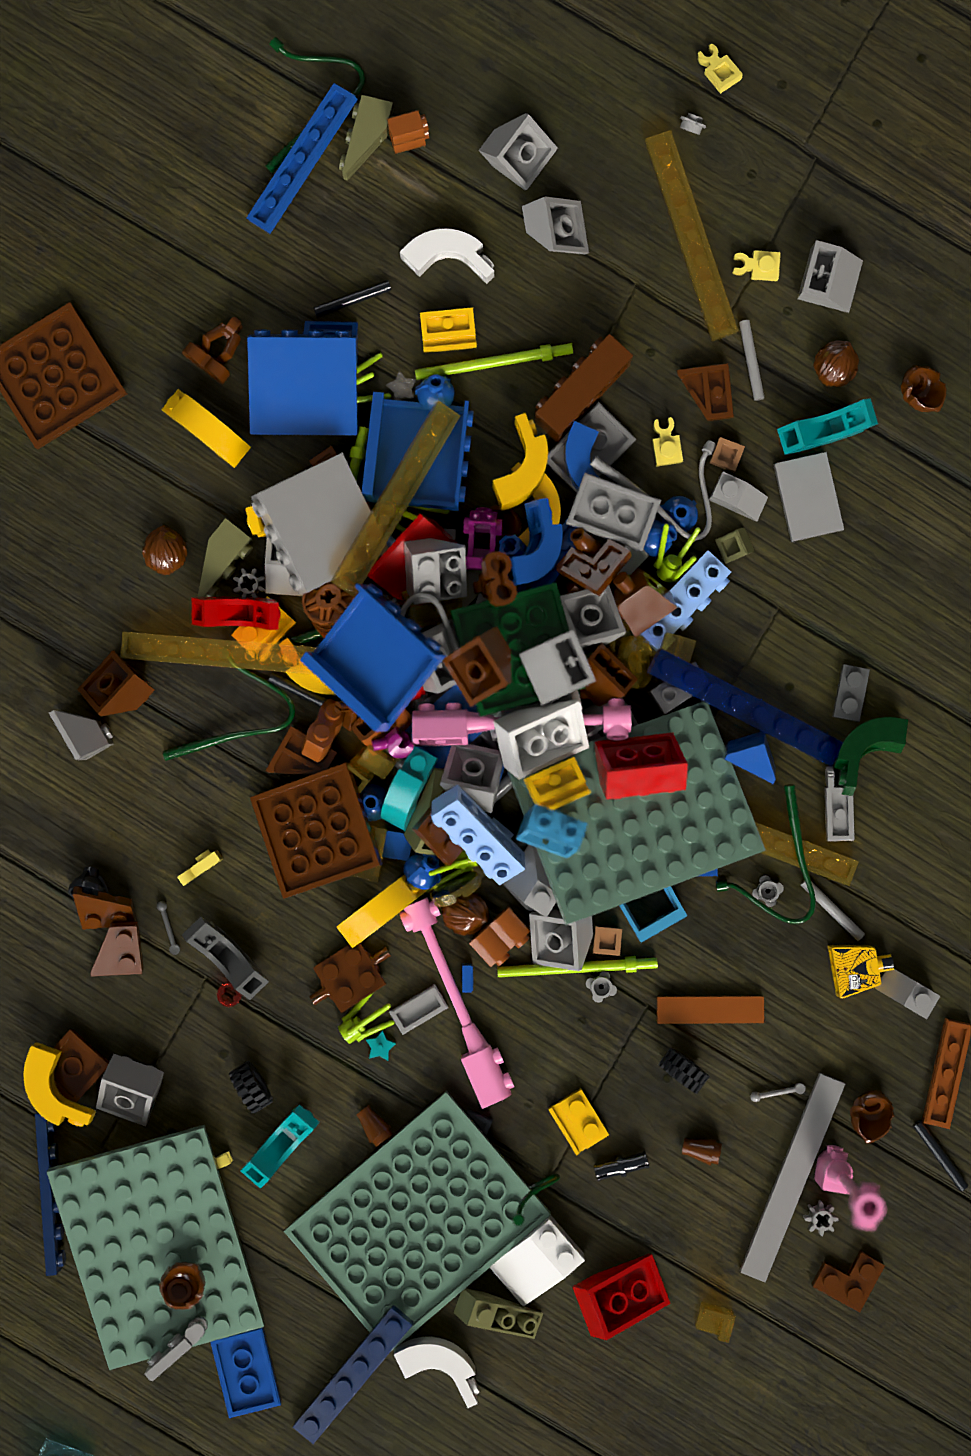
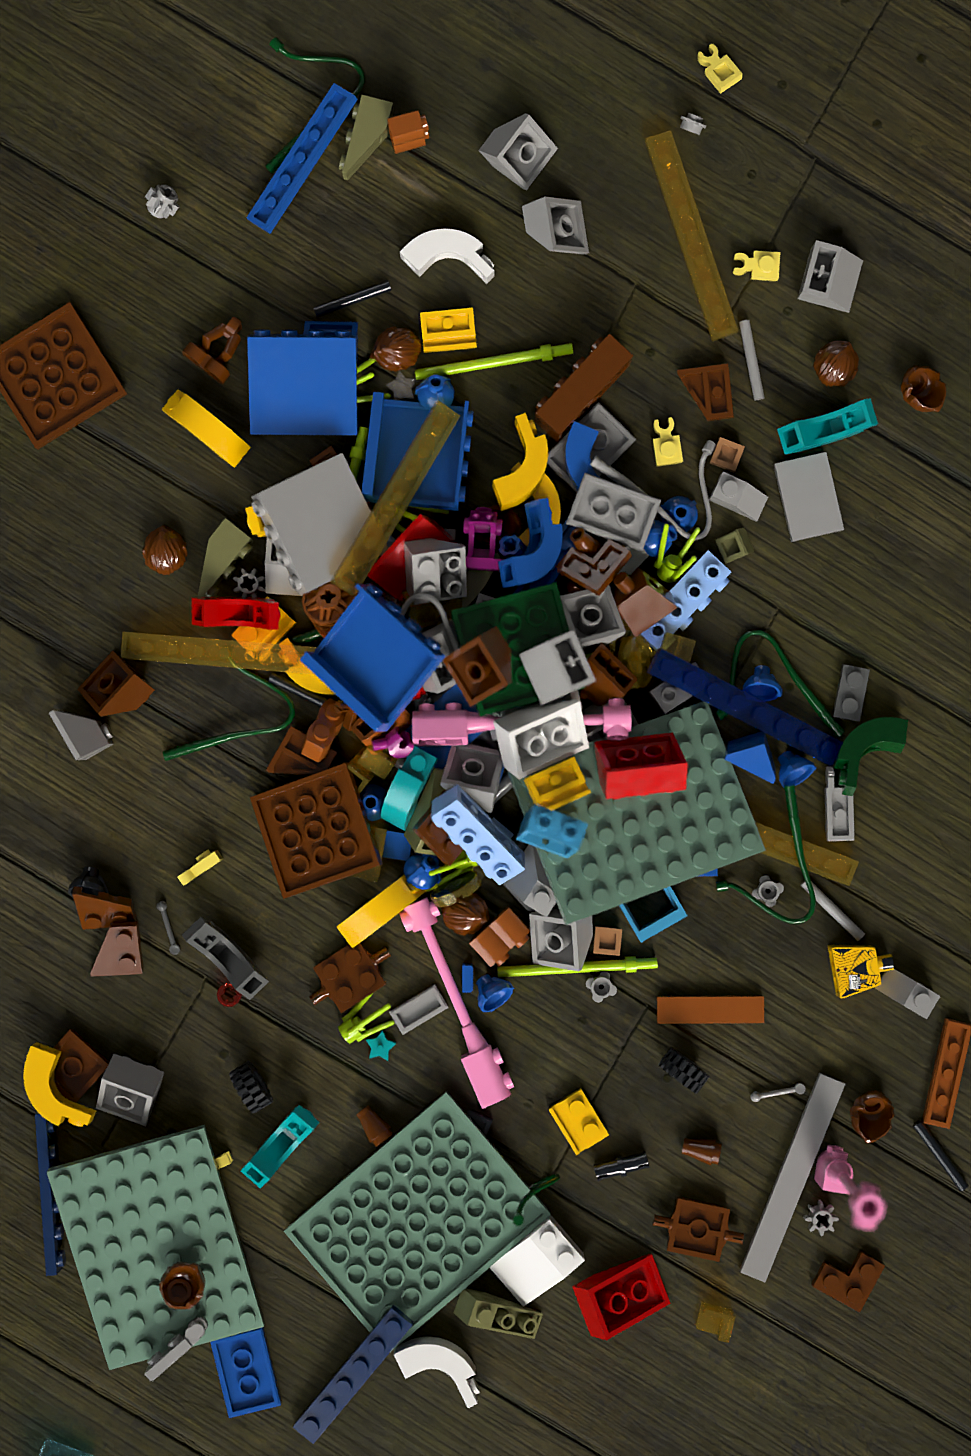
reddish brown piece [473,552,517,606] -> none
none -> light grey gear [145,185,179,218]
none -> reddish brown hair [370,326,422,372]
none -> blue piece [476,974,514,1012]
none -> reddish brown plate [652,1196,744,1262]
none -> dark green piece [715,630,845,738]
none -> blue piece [743,665,782,702]
none -> blue piece [778,751,816,788]

